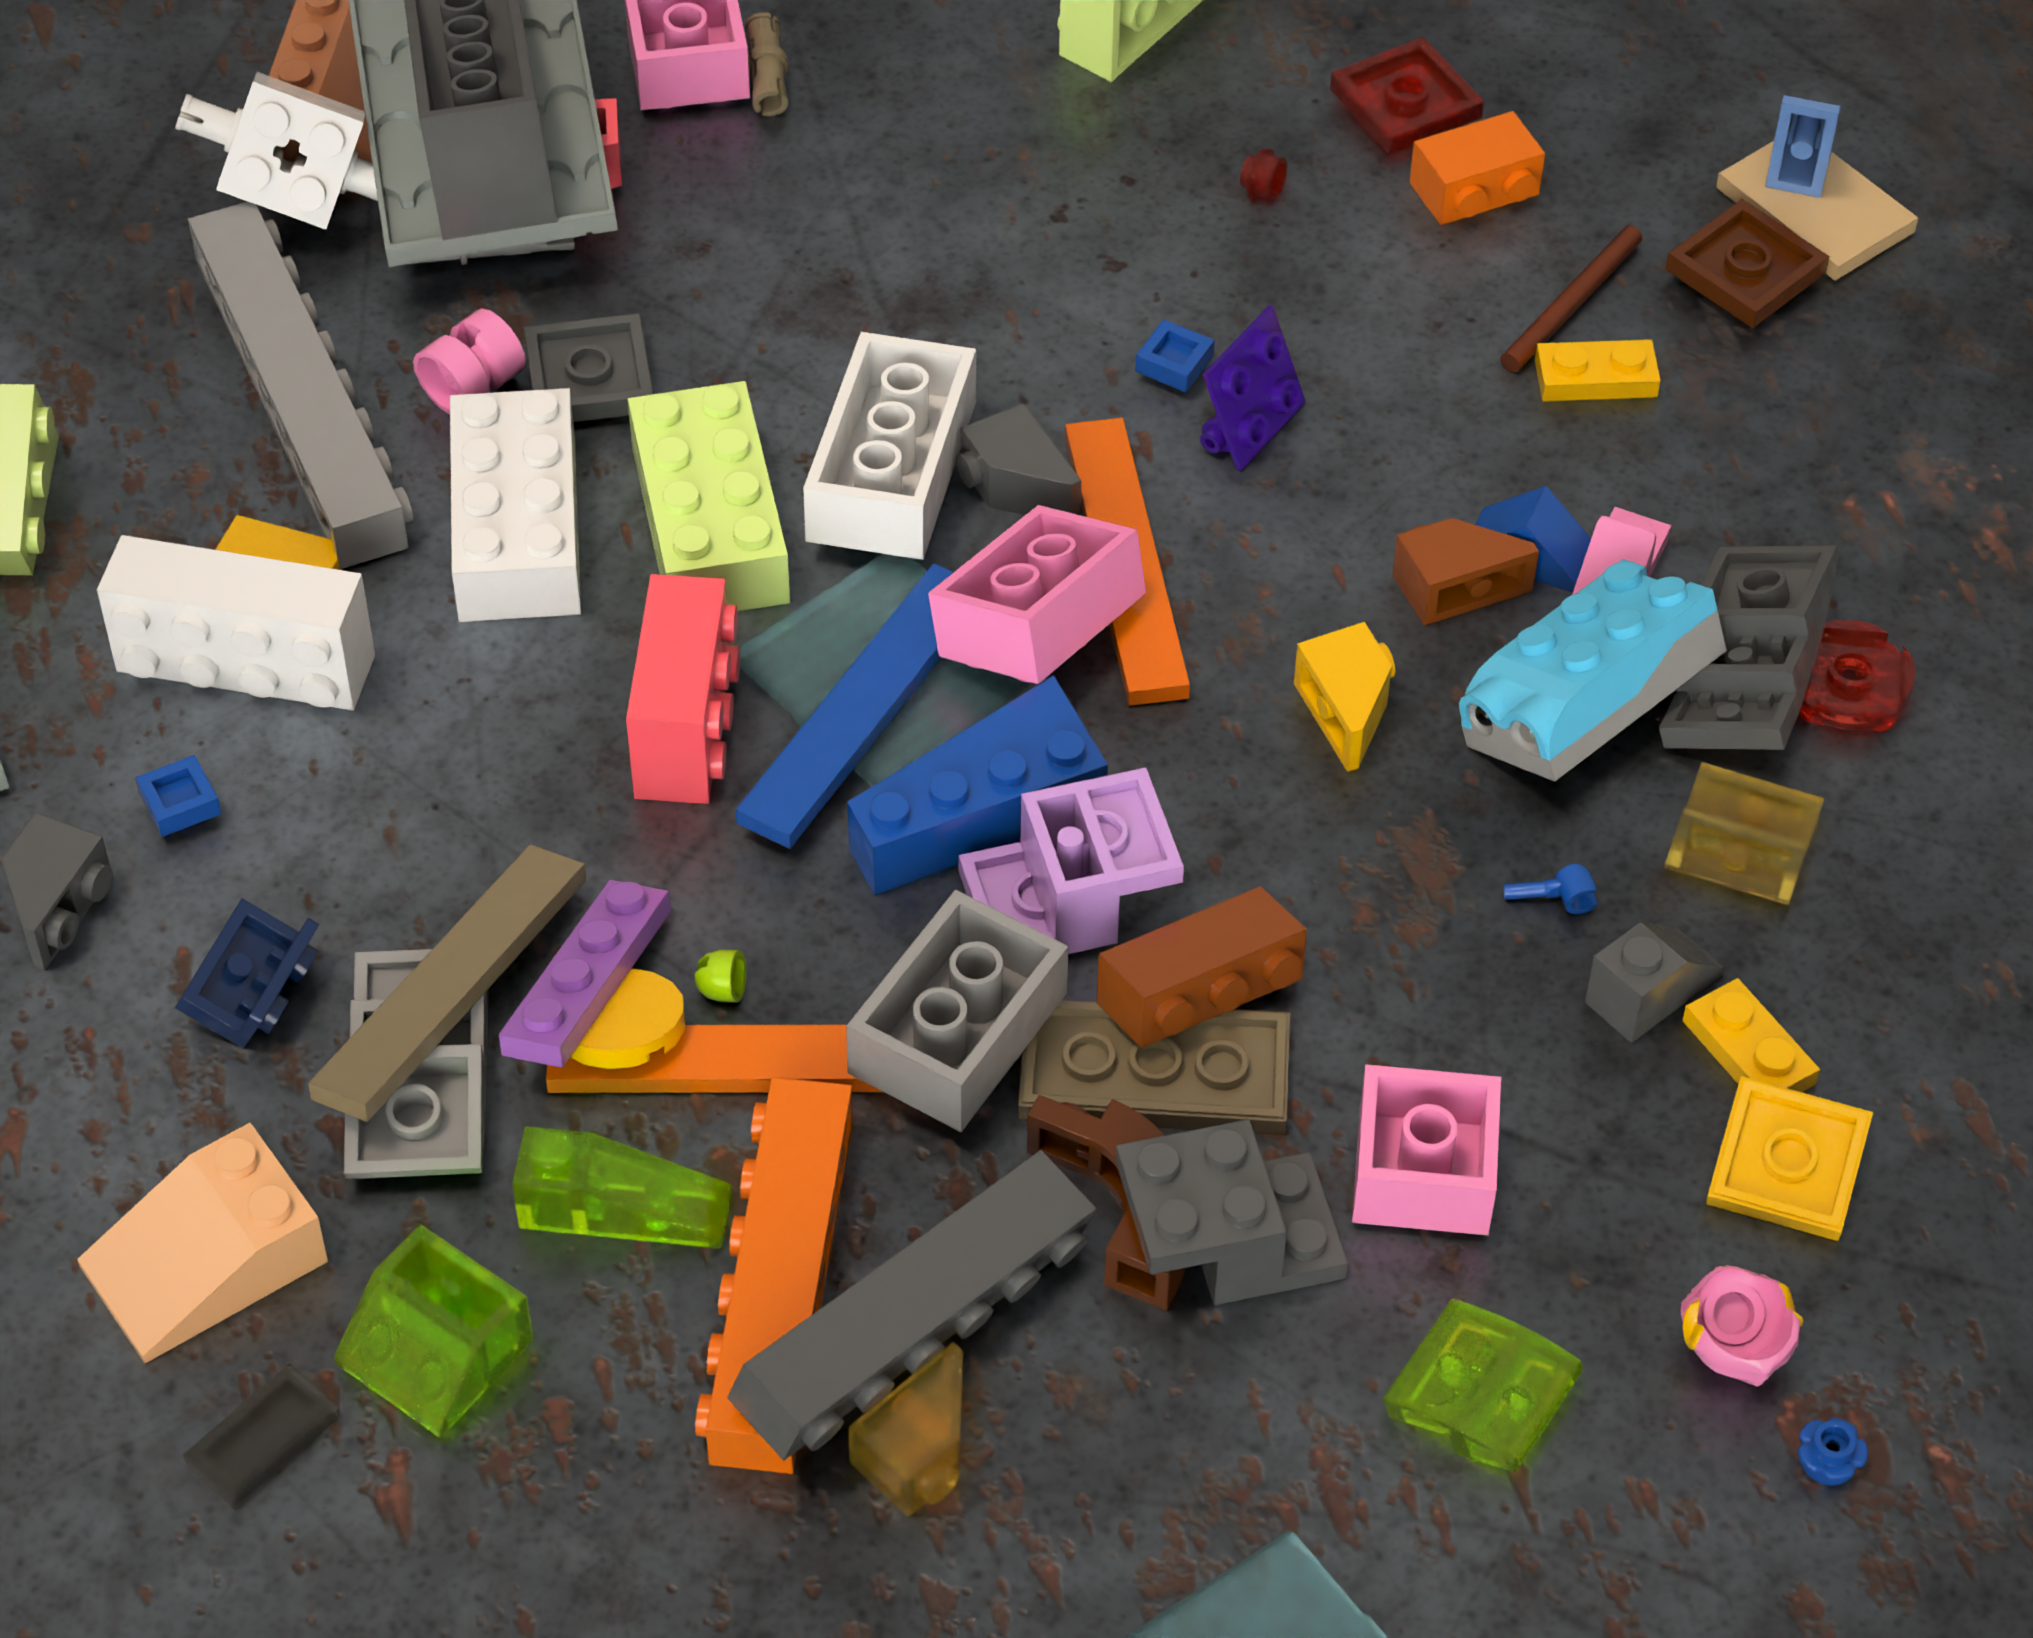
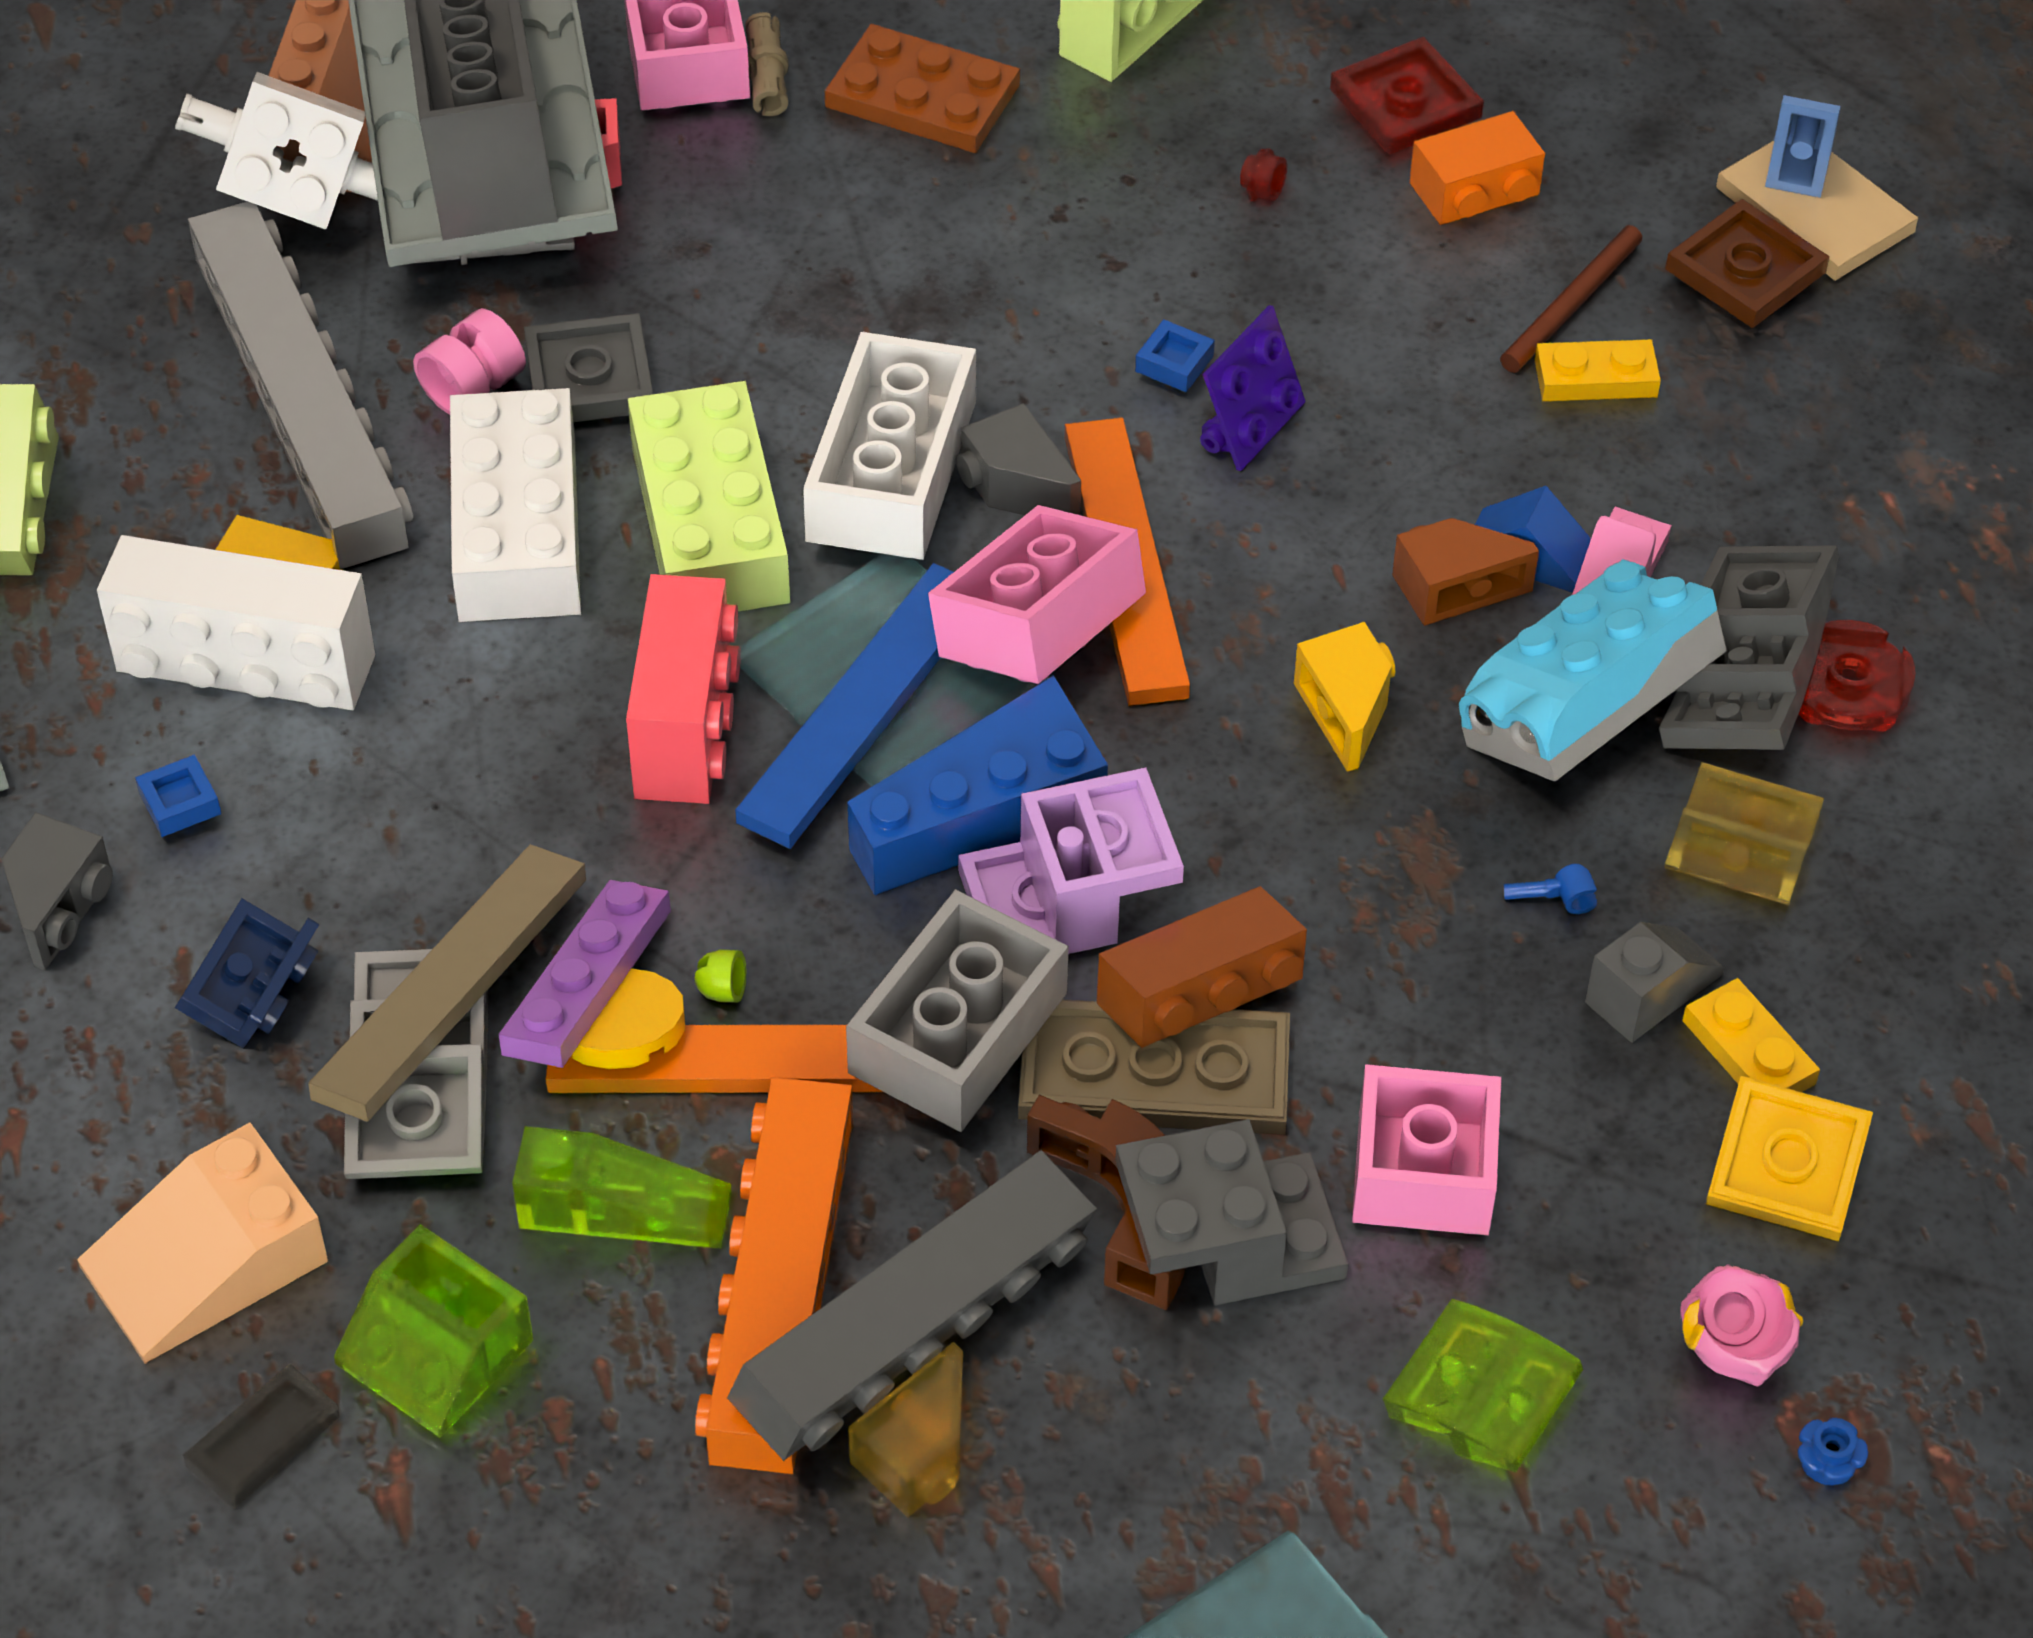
none -> dark orange plate [825,24,1020,153]

